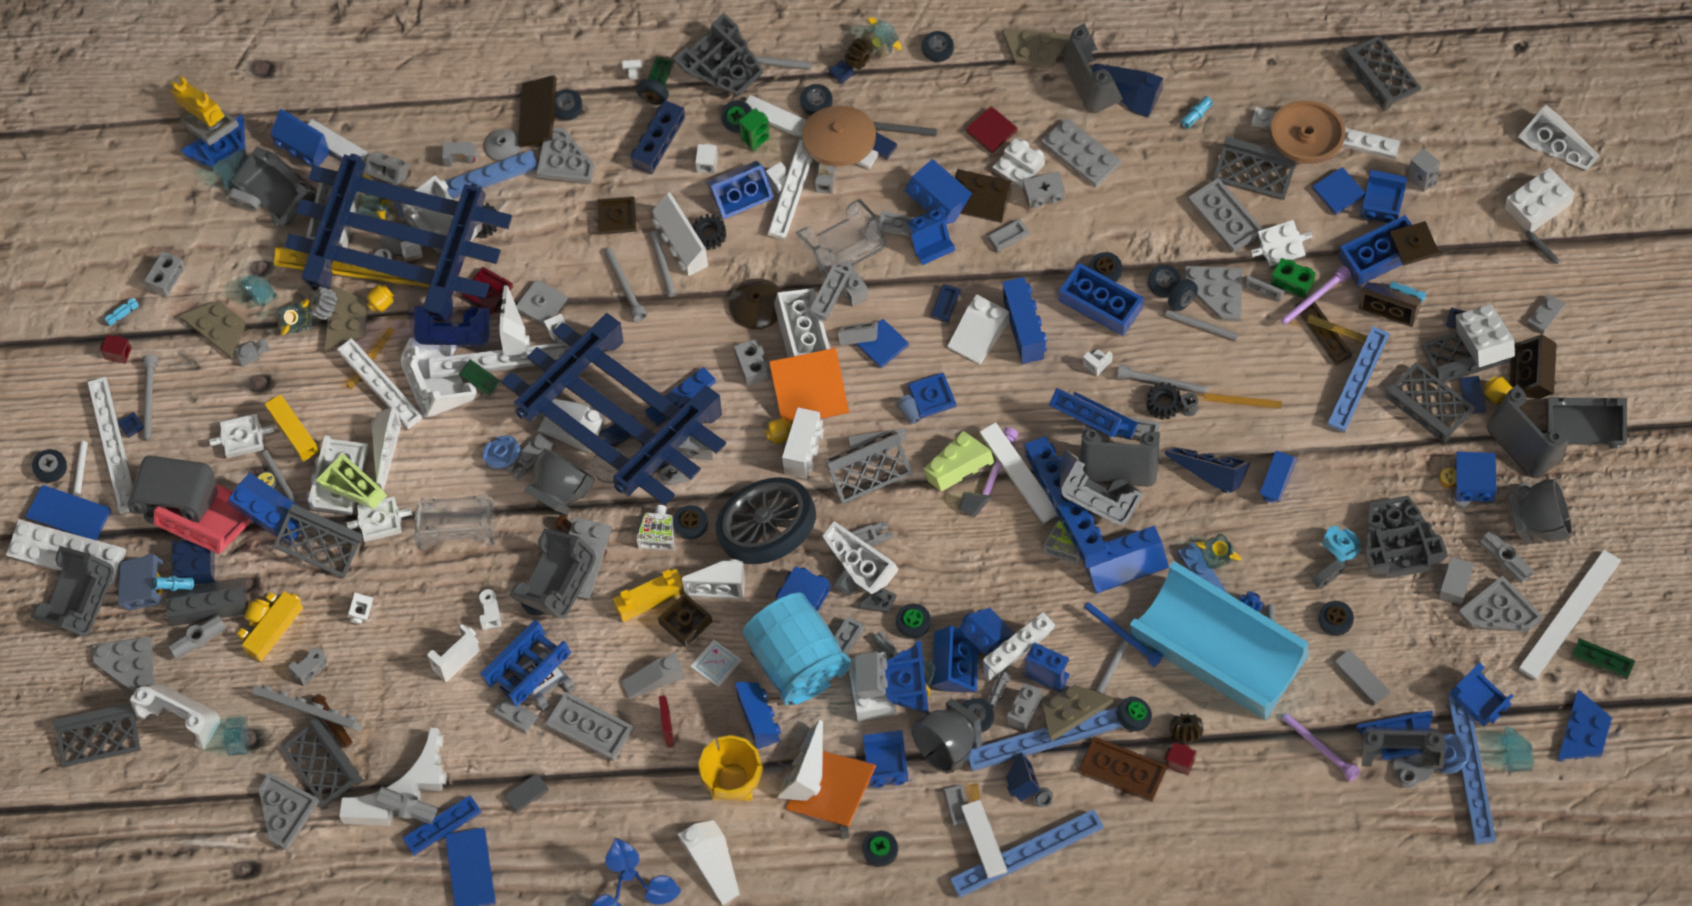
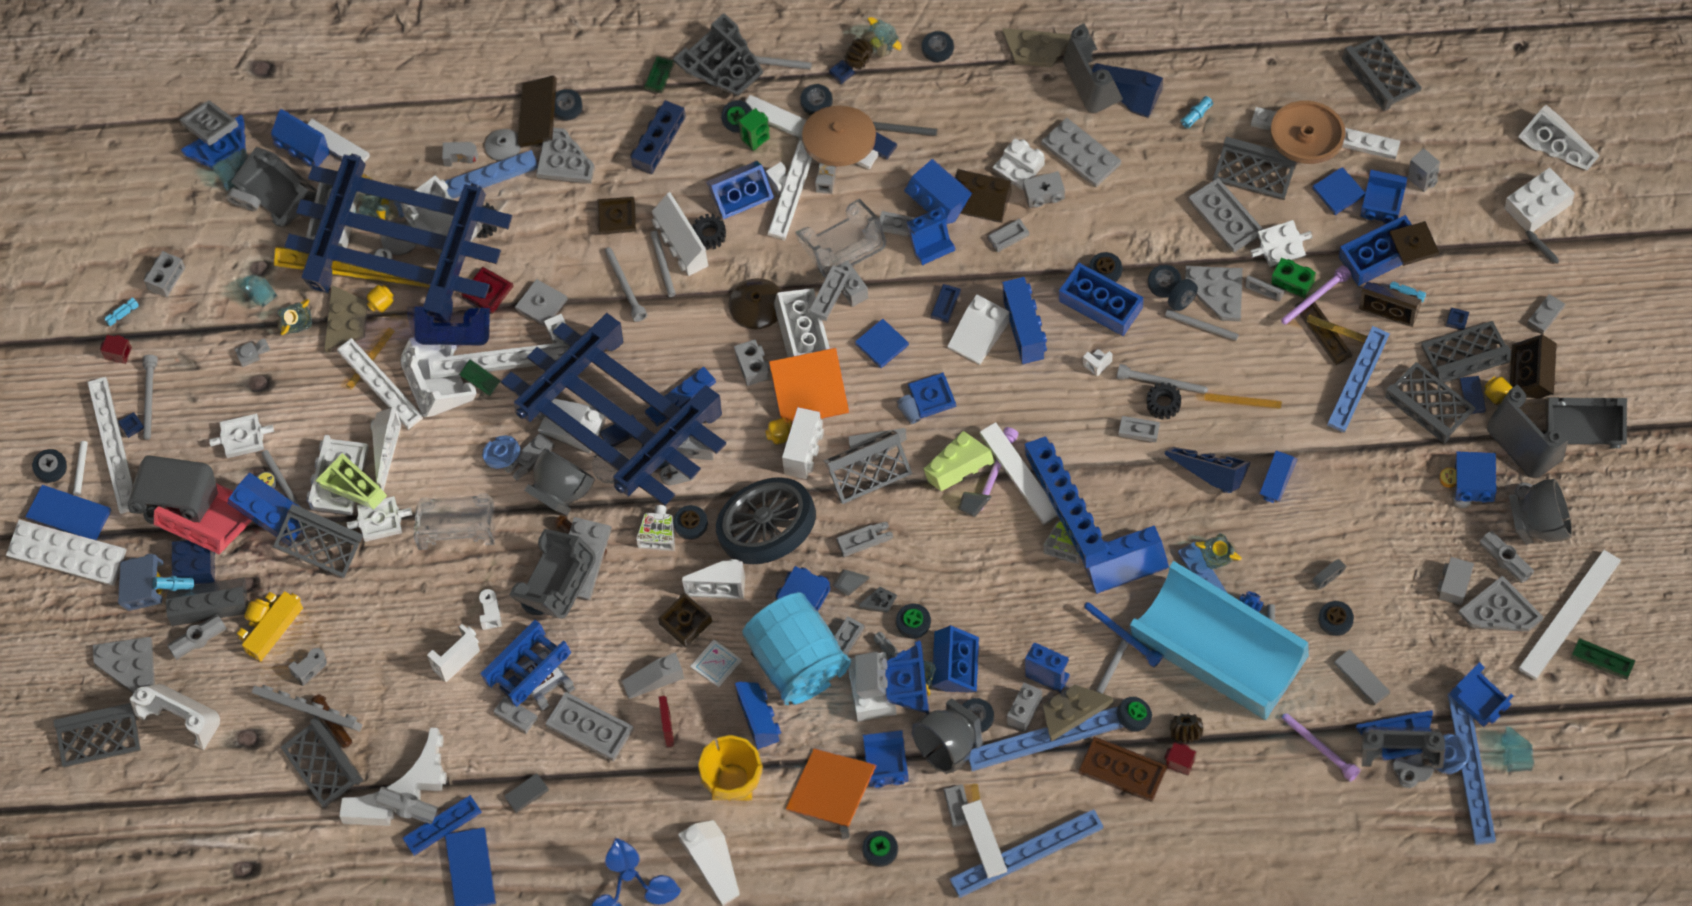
dark grey windscreen [31,546,114,636] -> none
yellow brick [170,75,225,127] -> none
dark tan wing [180,300,246,359] -> none
clear light blue slope [224,716,248,756] -> none
light grey plate [258,772,320,851] -> none
yellow brick [265,394,319,462] -> none
light grey gear [308,287,338,320] -> none
white brick [347,593,373,625] -> none
light grey brick [364,151,409,185] -> none
white tile [400,241,423,262] -> none
white wedge [499,286,530,355] -> none
yellow brick [613,569,685,622] -> none
white tile [622,60,642,80] -> none
black wheel [636,79,669,105] -> none
white brick [696,144,718,174] -> none
white wedge [778,720,823,801] -> none
white wedge [823,521,898,594] -> none
light grey slope [838,322,878,345] -> none
blue brick [959,608,1015,655] -> none
dark red tile [966,106,1018,153] -> none
white bracket [983,612,1055,682] -> none
light grey axle [987,671,1010,708] -> none
dark blue slope [1006,752,1041,802] -> none
dark grey plate [1033,787,1053,807] -> none
blue fence [1049,388,1138,440] -> none
windscreen [1060,450,1143,525] -> none
dark grey windscreen [1080,427,1160,487] -> none
dark grey bush [1181,392,1198,416] -> none
medium azure plate [1321,526,1361,562] -> none
dark grey wedge [1365,495,1448,578] -> none
white brick [1456,304,1515,367] -> none
blue wing [1558,690,1612,762] -> none

